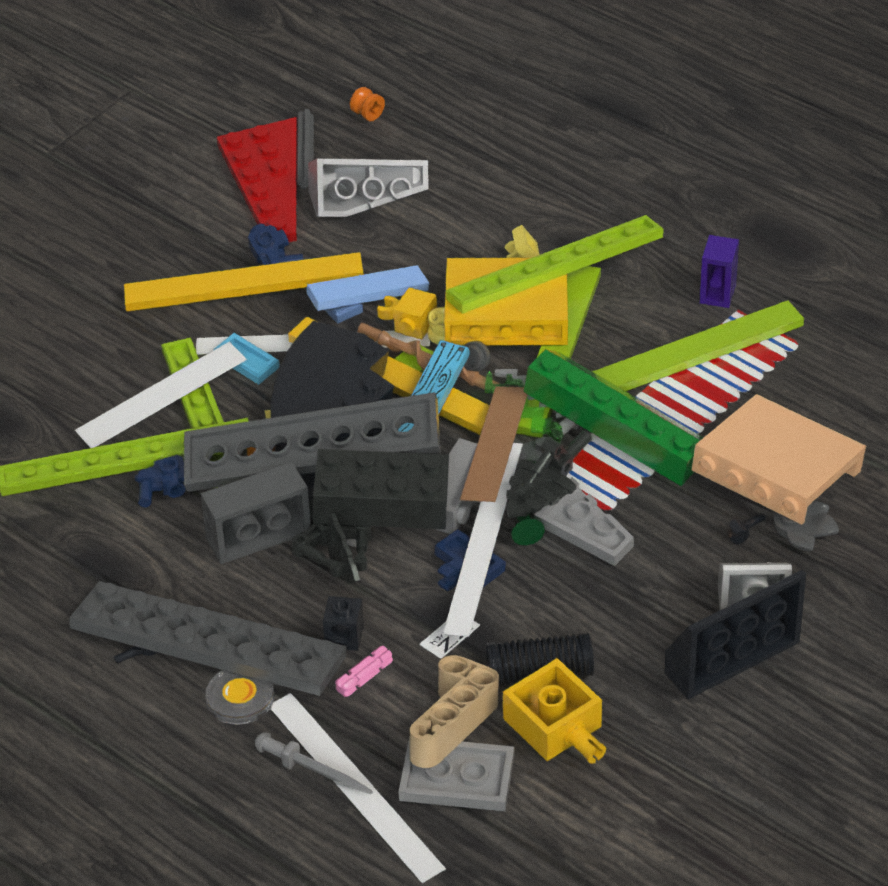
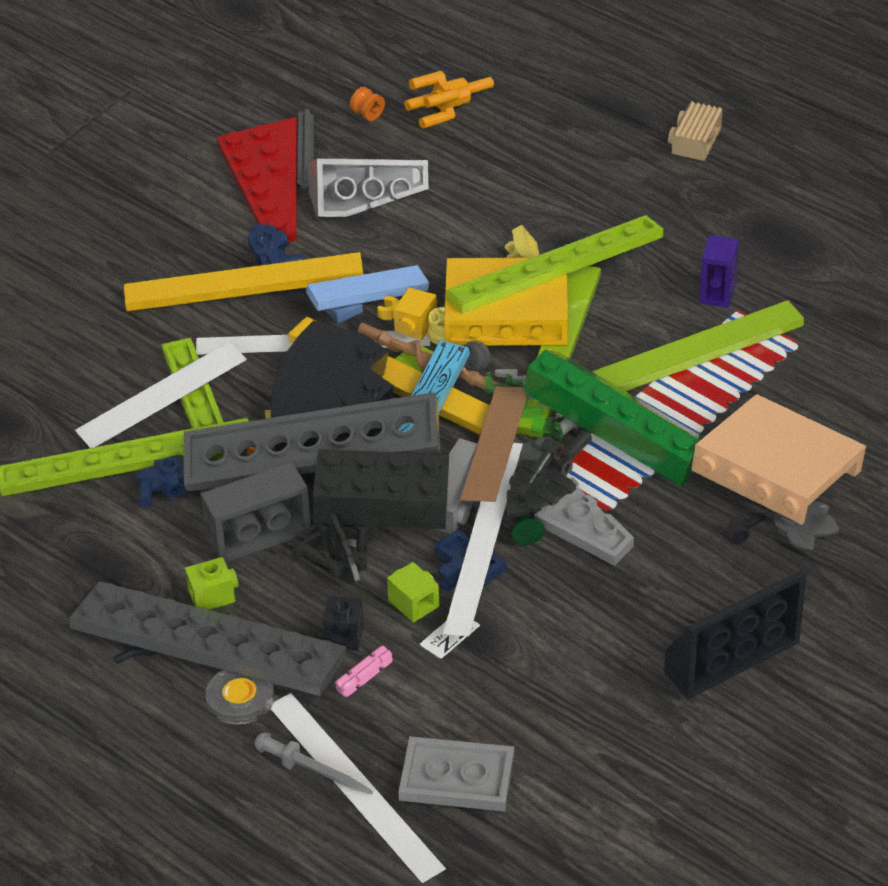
medium azure tile [213,333,279,385] -> none
tan beam [410,655,499,768] -> none
black piece [486,632,594,686] -> none
yellow brick [503,658,606,764] -> none
white slope [718,562,792,610] -> none
none -> lime brick [185,557,239,610]
none -> lime brick [387,562,439,623]
none -> light orange plant [404,71,494,129]
none -> tan brick [668,101,722,161]

